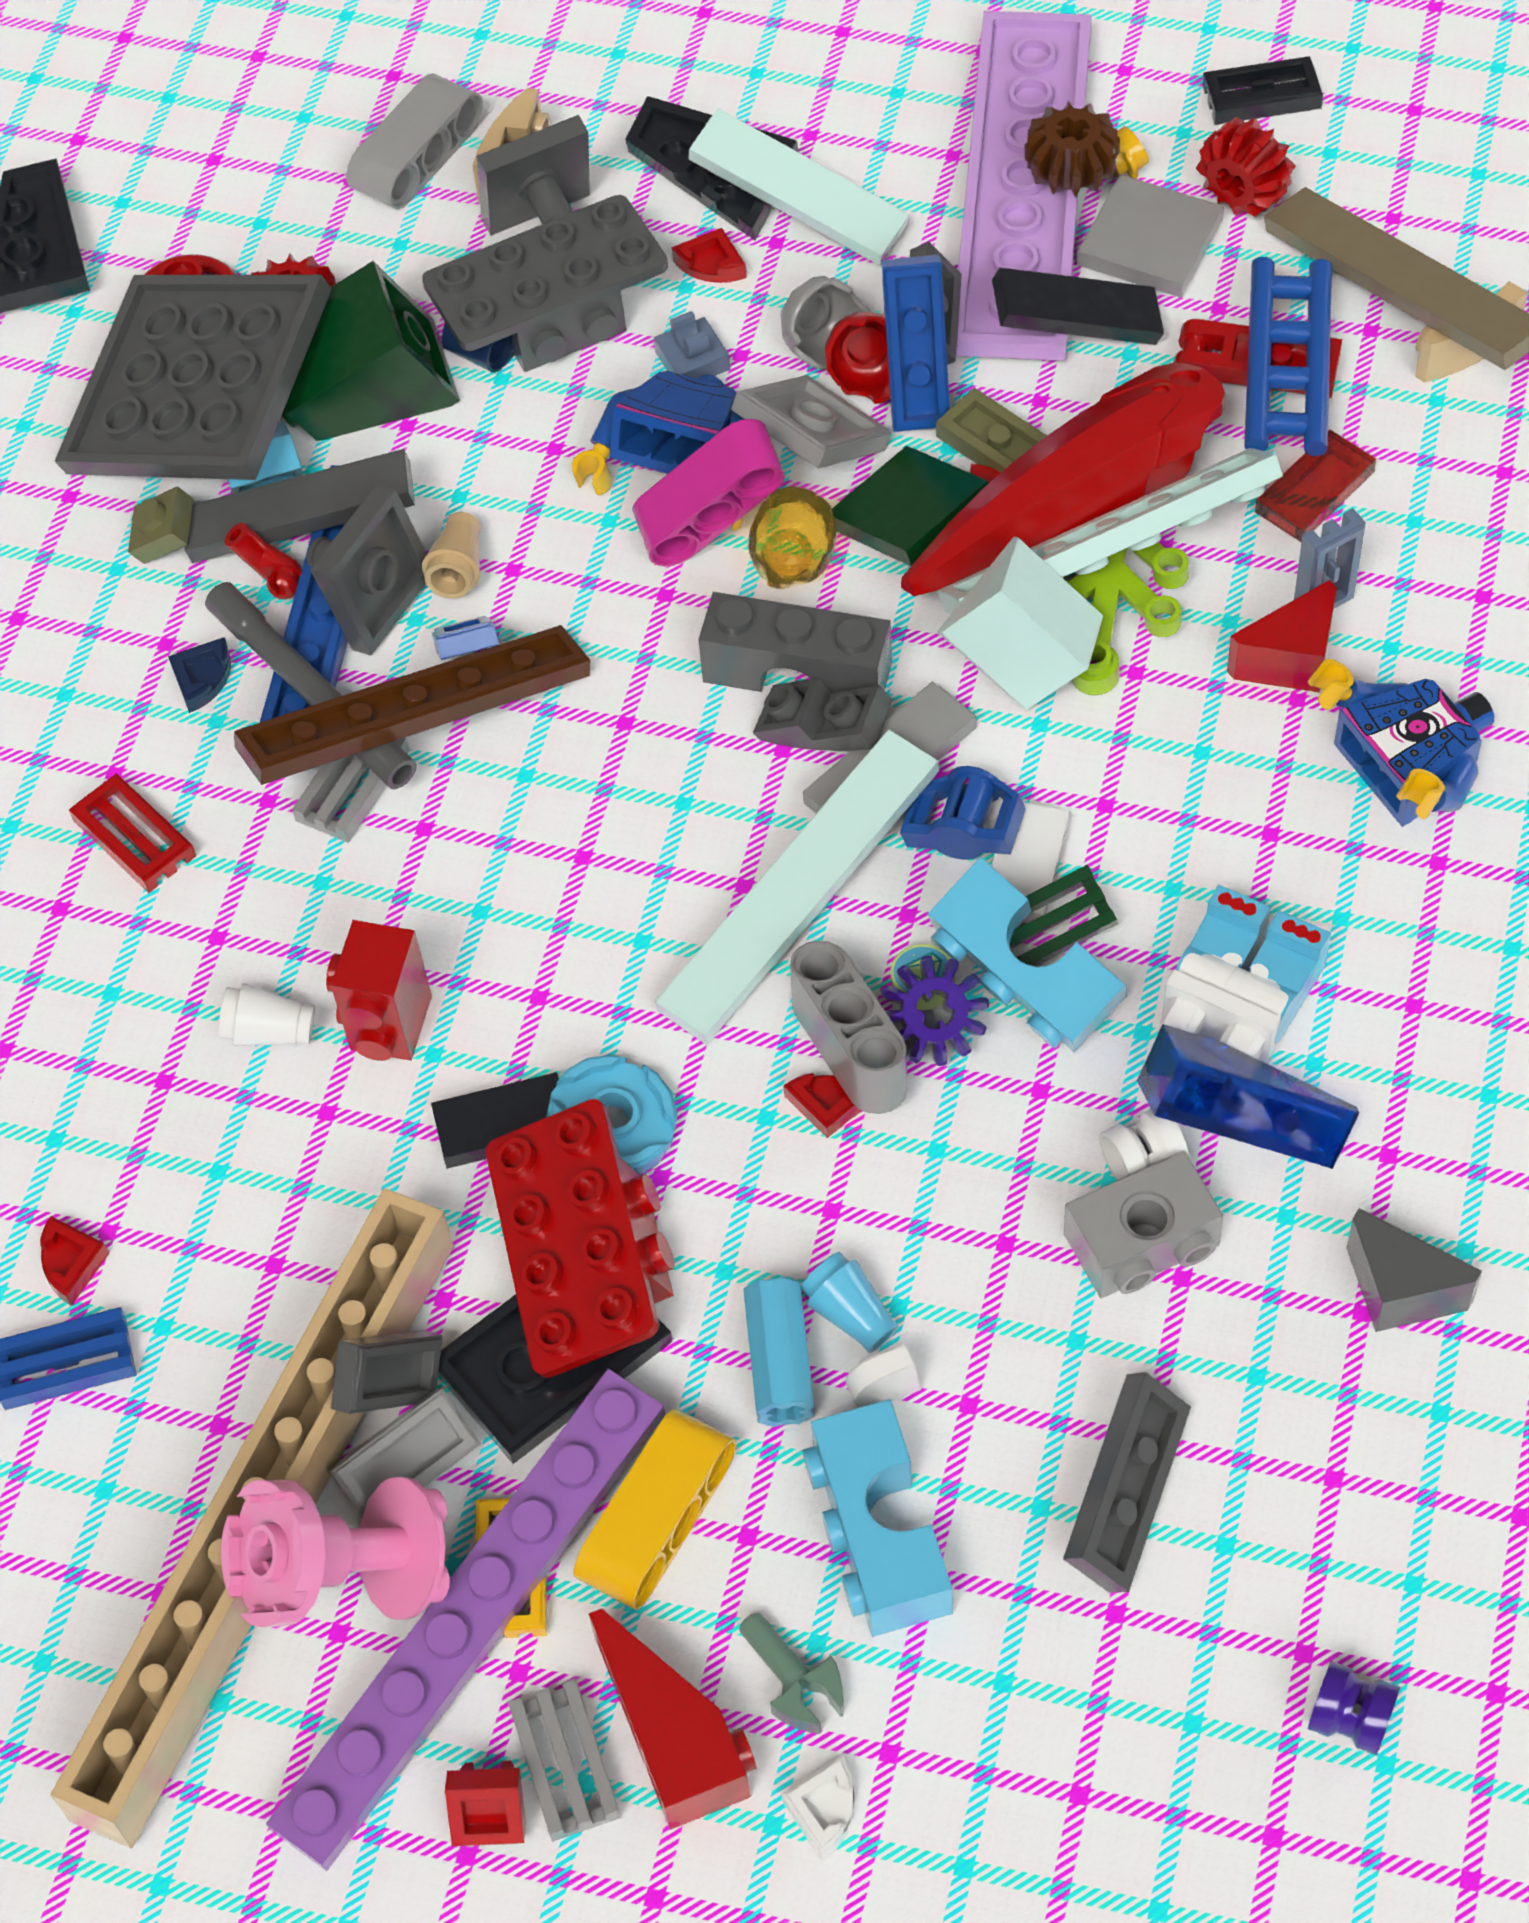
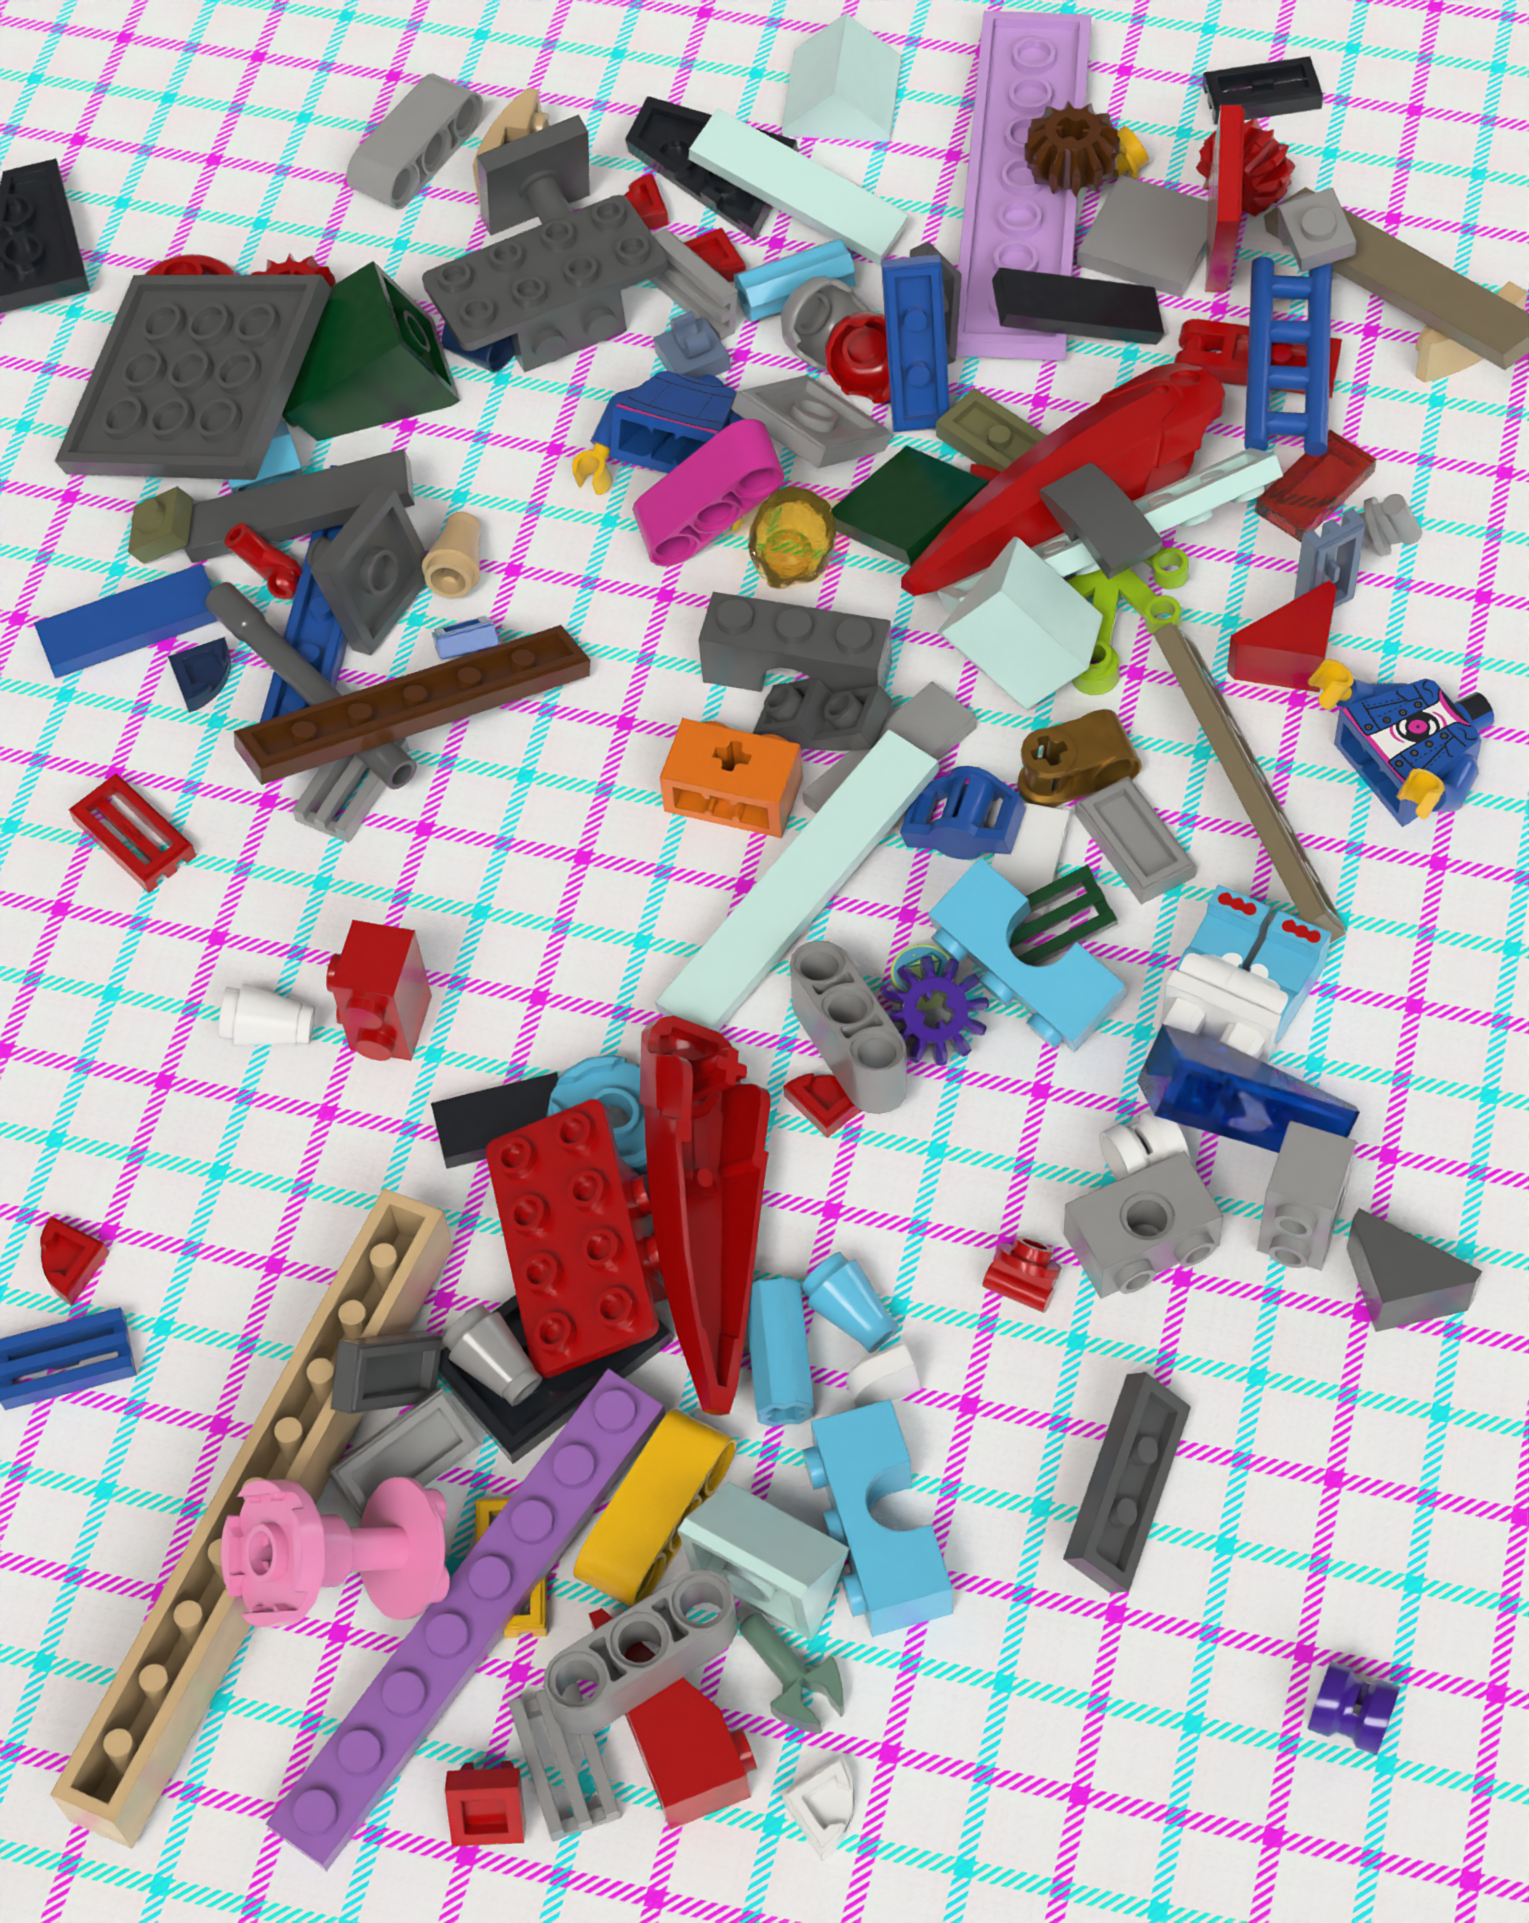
none -> blue tile [34,564,219,679]
none -> light grey cone [443,1304,542,1406]
none -> light grey beam [544,1570,737,1734]
none -> red tile [624,173,669,230]
none -> red piece [639,1015,771,1416]
none -> light grey tile [649,228,738,341]
none -> orange brick [660,718,803,838]
none -> light aqua slope [678,1482,850,1641]
none -> medium azure axle [733,239,856,322]
none -> light aqua slope [782,13,901,142]
none -> red plate [982,1236,1062,1313]
none -> pearl gold piece [1017,709,1142,808]
none -> dark grey slope [1039,462,1163,580]
none -> light grey tile [1075,776,1196,905]
none -> dark tan tile [1153,622,1346,943]
none -> red tile [1205,105,1245,293]
none -> light grey brick [1257,1121,1356,1271]
none -> light grey bracket [1278,187,1356,272]
none -> light grey plate [1359,494,1422,557]

